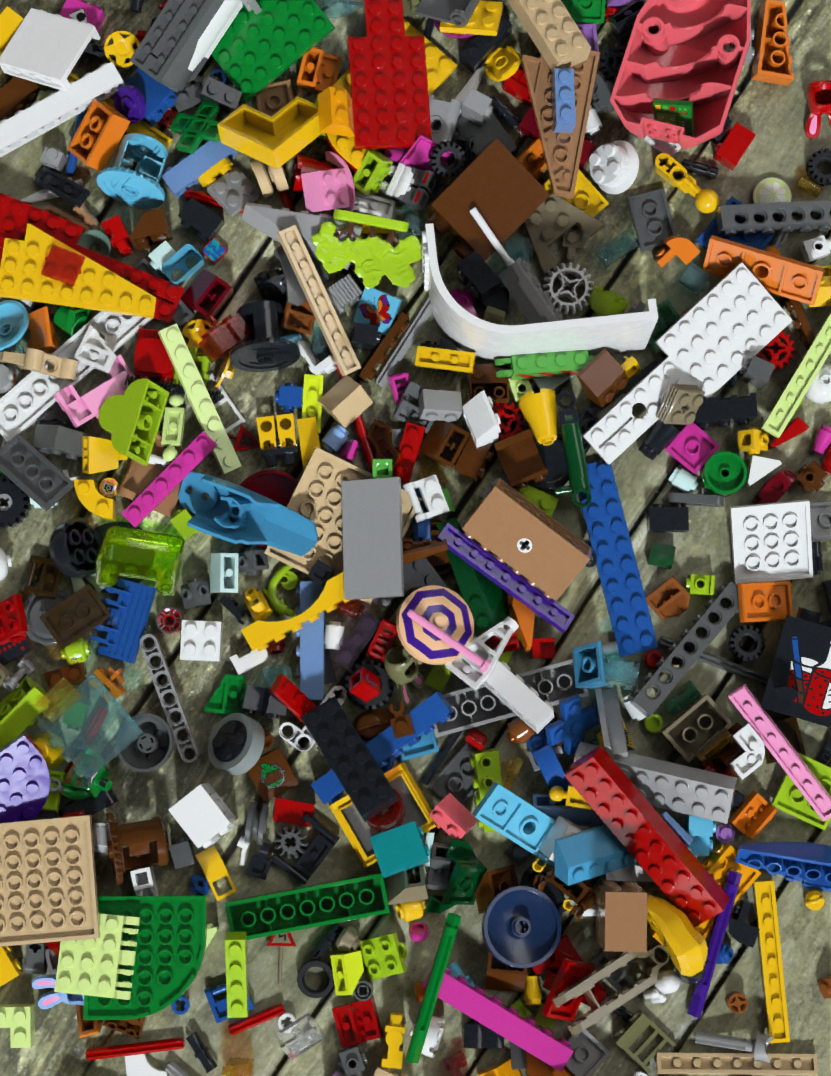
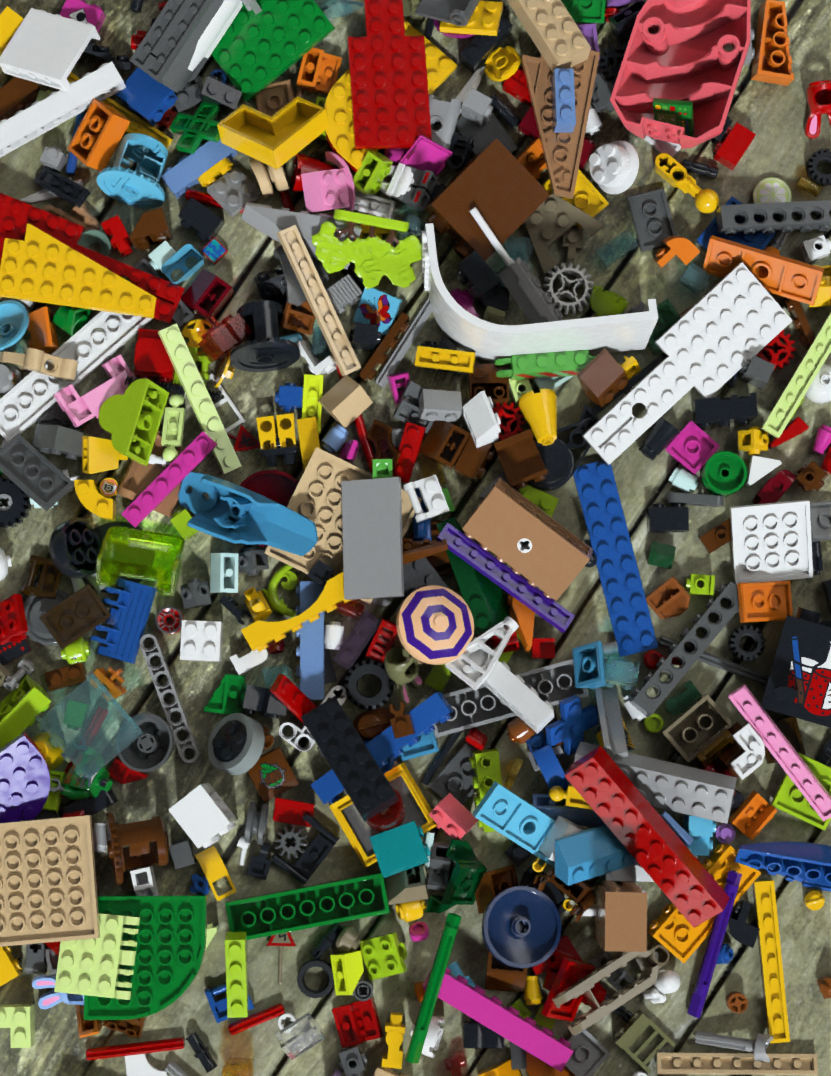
clear yellow panel [35,677,82,723] -> none
clear red piece [41,245,85,287] -> none
white wing [73,325,117,373] -> none
yellow wheel [104,31,140,68] -> none
dark purple tile [114,85,146,125] -> none
blue bush [171,996,190,1015] -> none
light orange slope [318,86,354,138] -> none
red brick [349,667,381,702] -> none
bright pink bar [407,609,491,673] -> none
black tyre [429,140,466,178] -> none
dark green piece [555,390,592,507] -> none
yellow piece [647,894,710,984] -> none
dark tan brick [656,384,705,425] -> none
none -> red tile [108,757,148,784]
none -> reddish brown plate [699,518,732,554]

